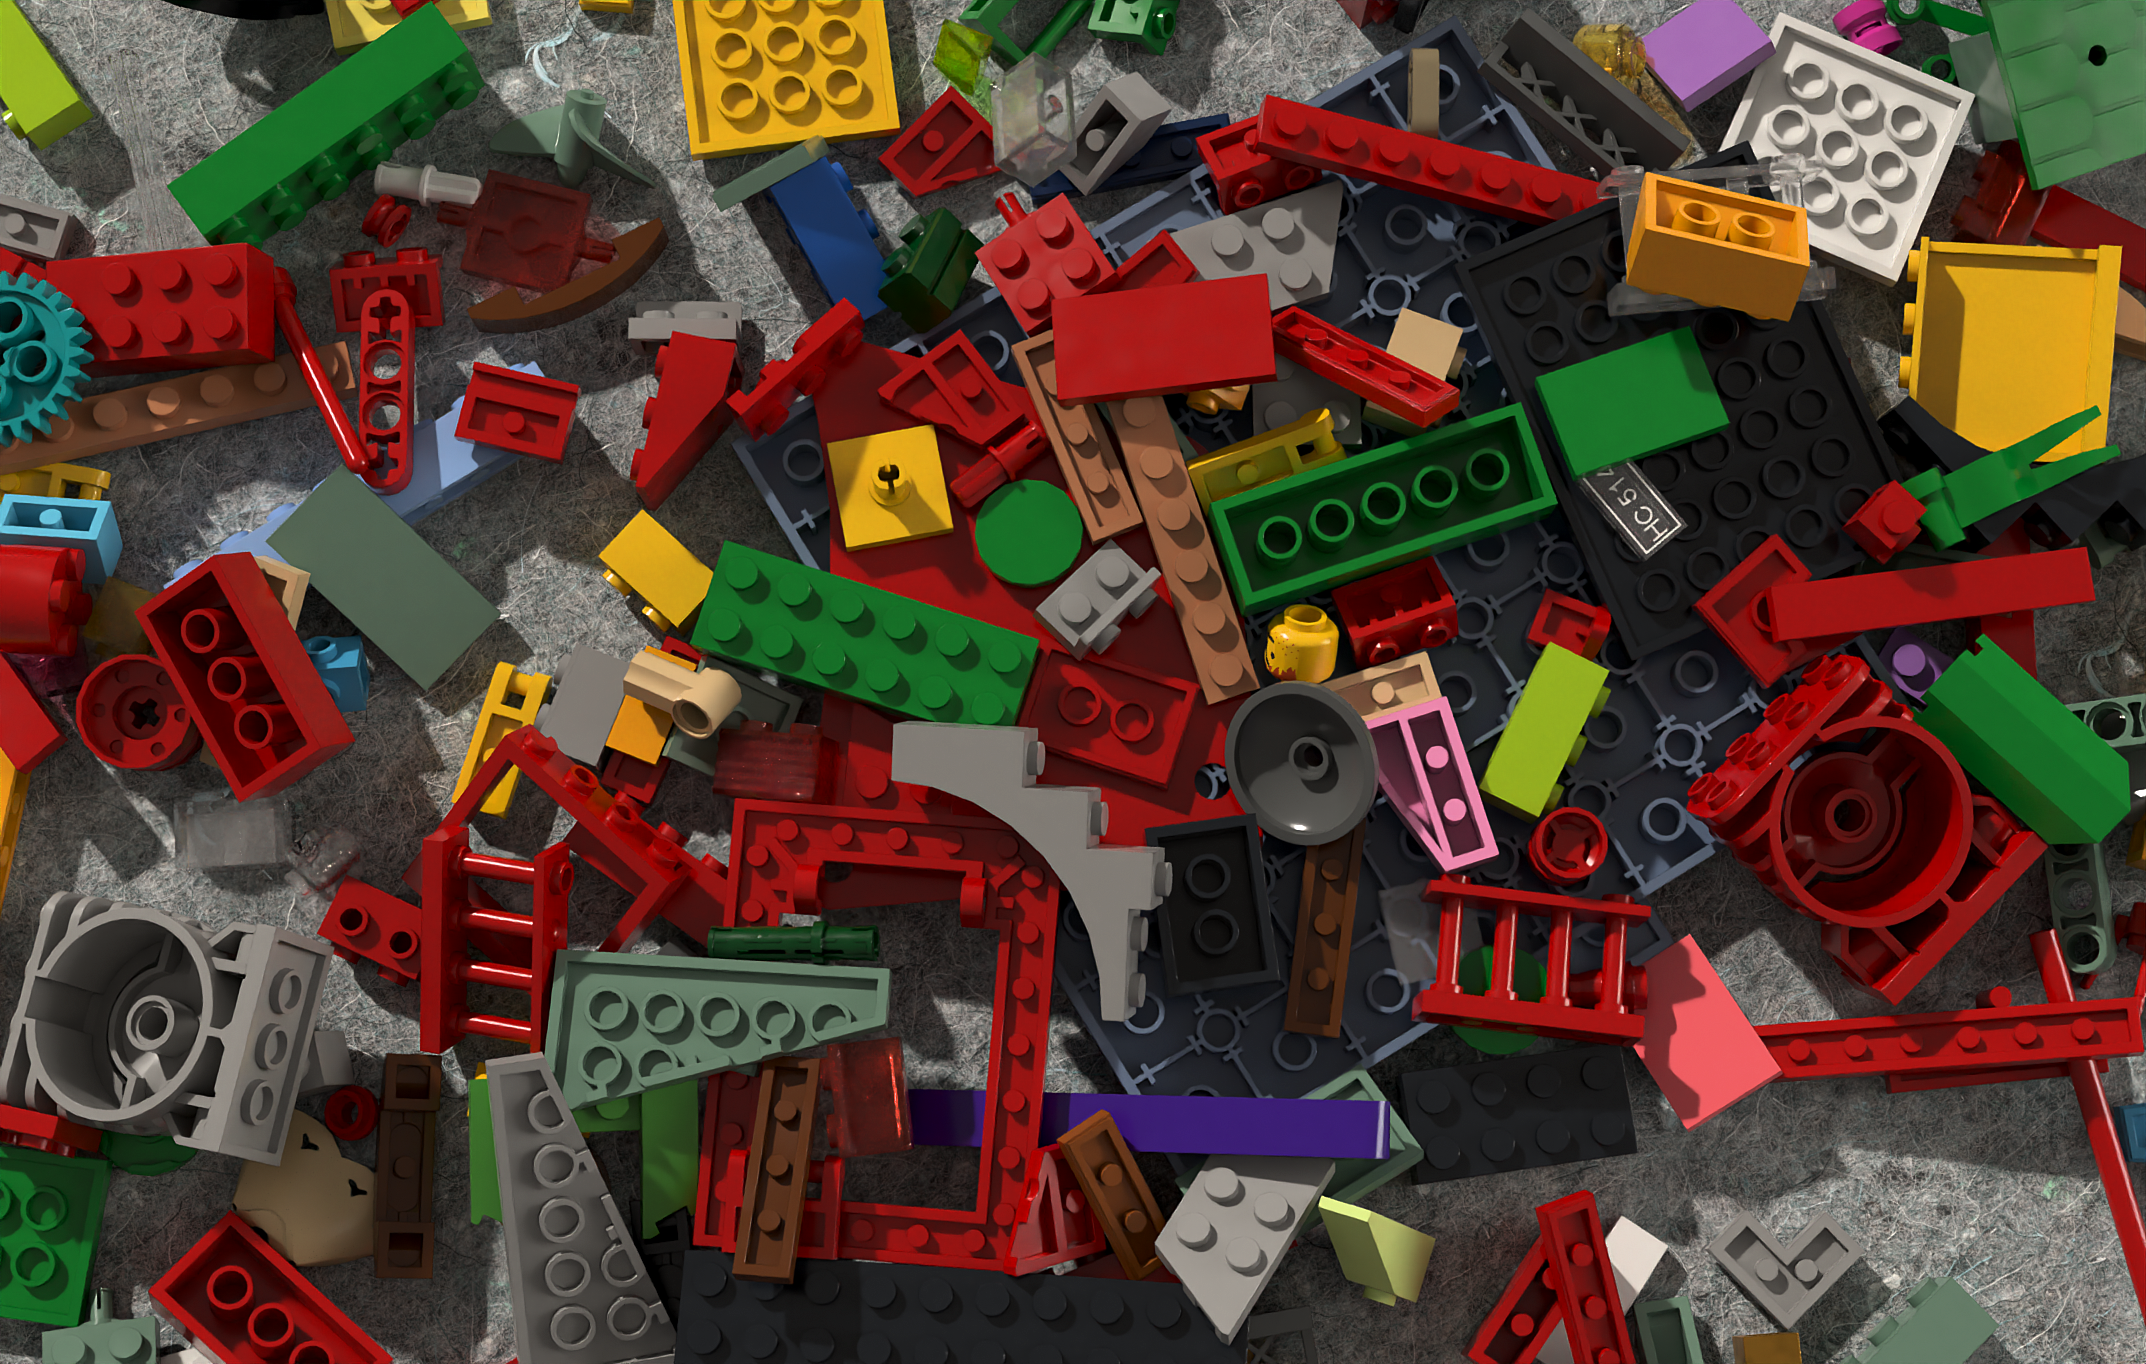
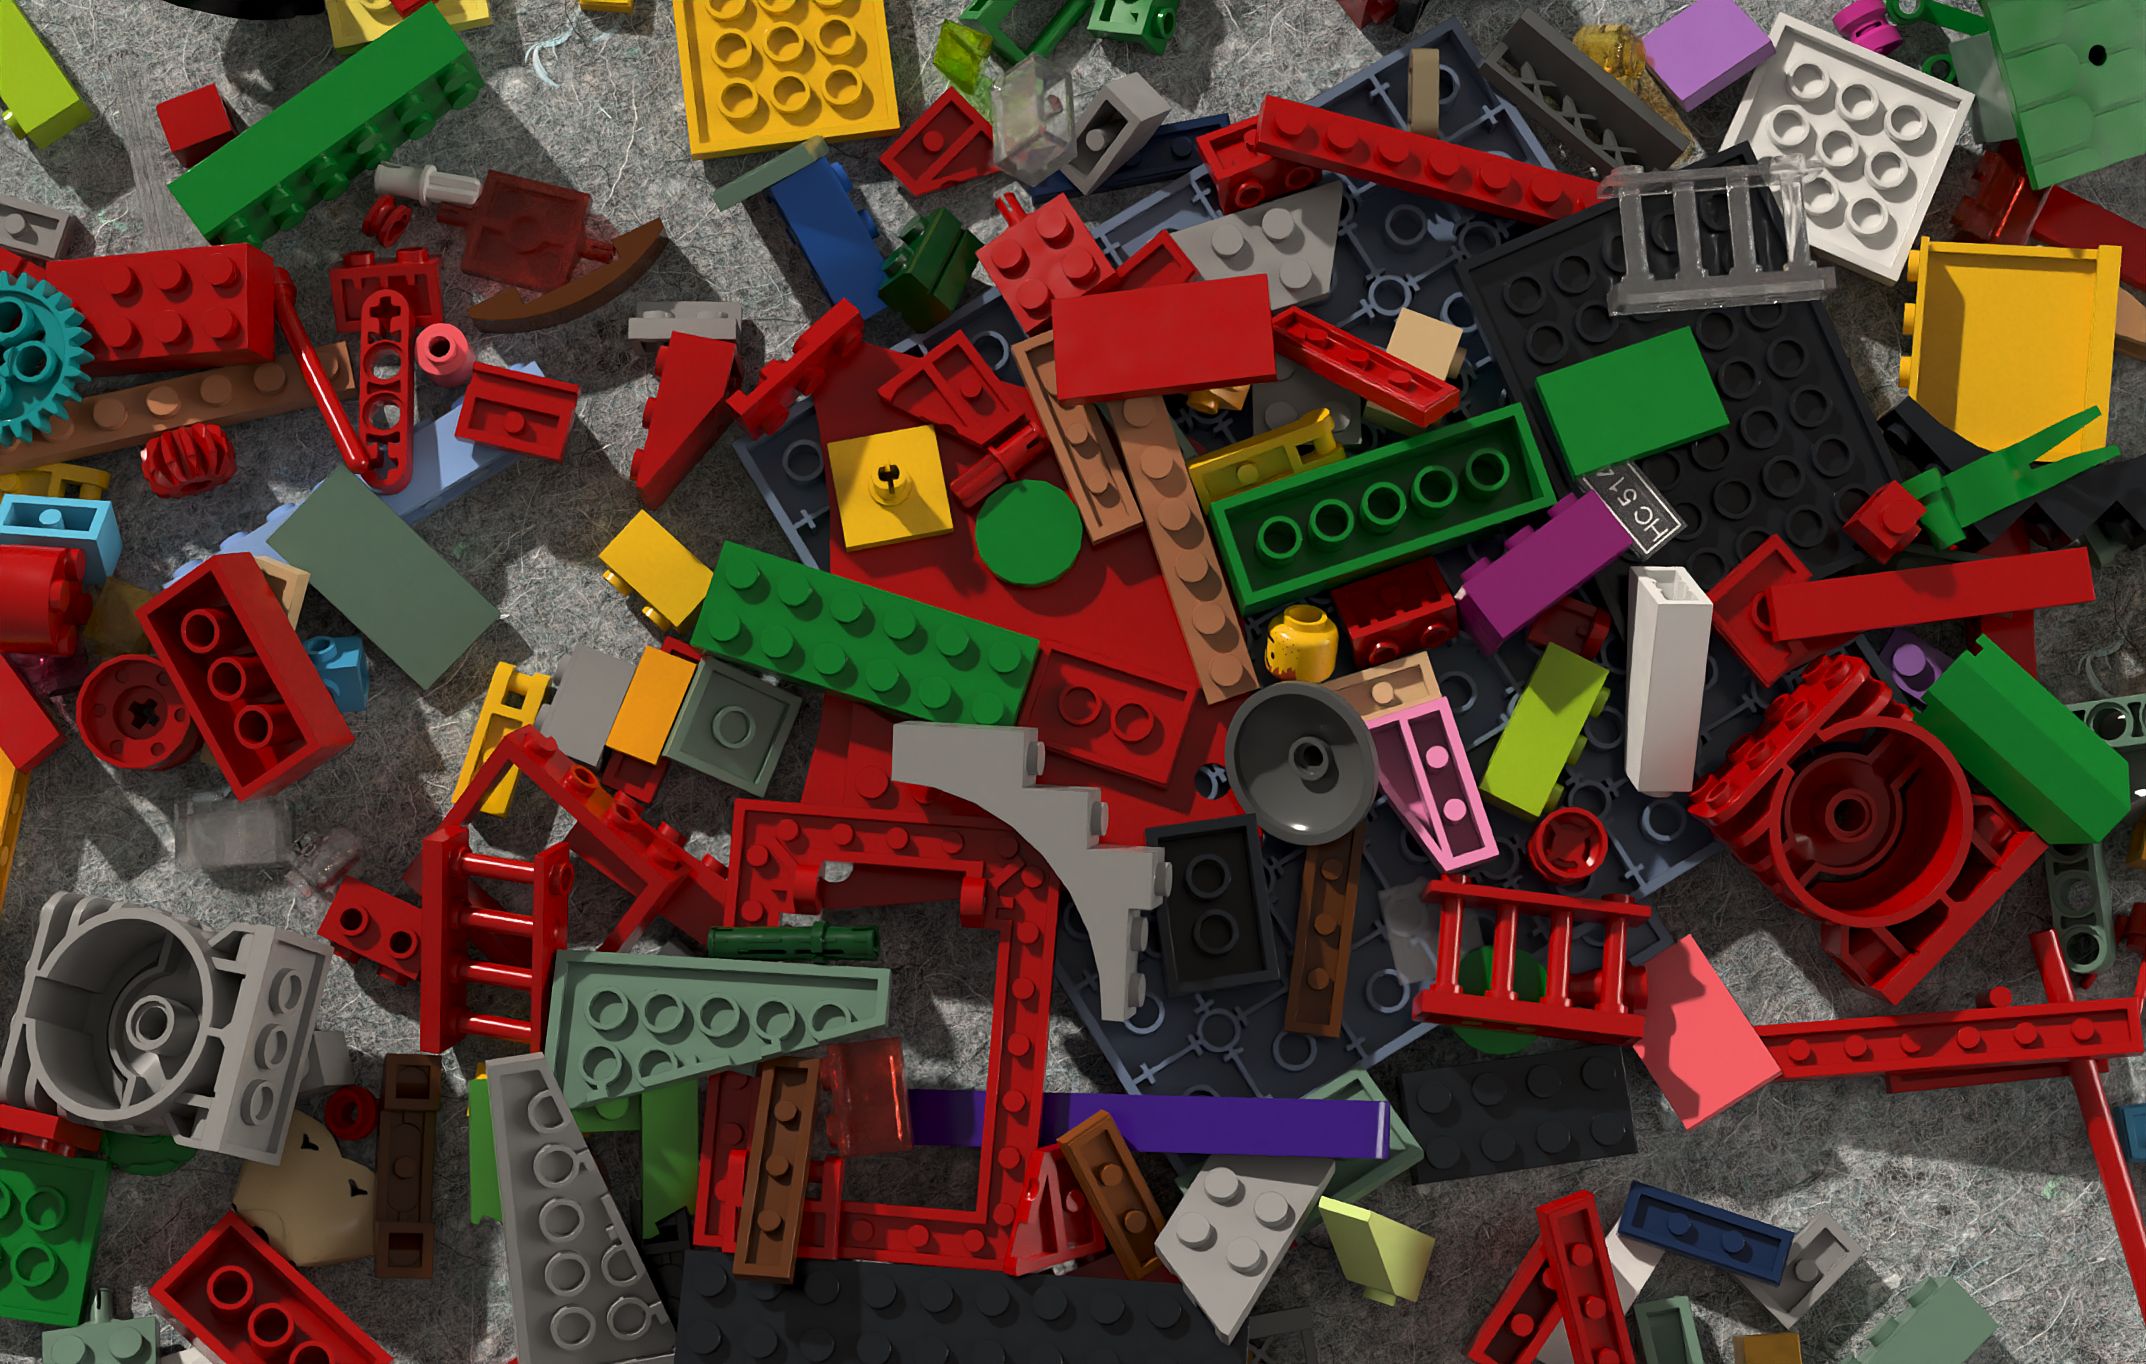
sand green piece [488,88,657,189] -> none
tan piece [623,650,742,739] -> none
clear red brick [712,720,839,805] -> none
light grey bracket [1033,538,1162,661] -> none
light orange slope [1626,172,1810,322] -> none
none -> red gear [140,423,237,499]
none -> red panel [156,83,240,168]
none -> coral brick [414,323,476,388]
none -> magenta wedge [1453,489,1634,659]
none -> dark blue tile [1616,1180,1795,1288]
none -> white slope [1624,566,1713,797]

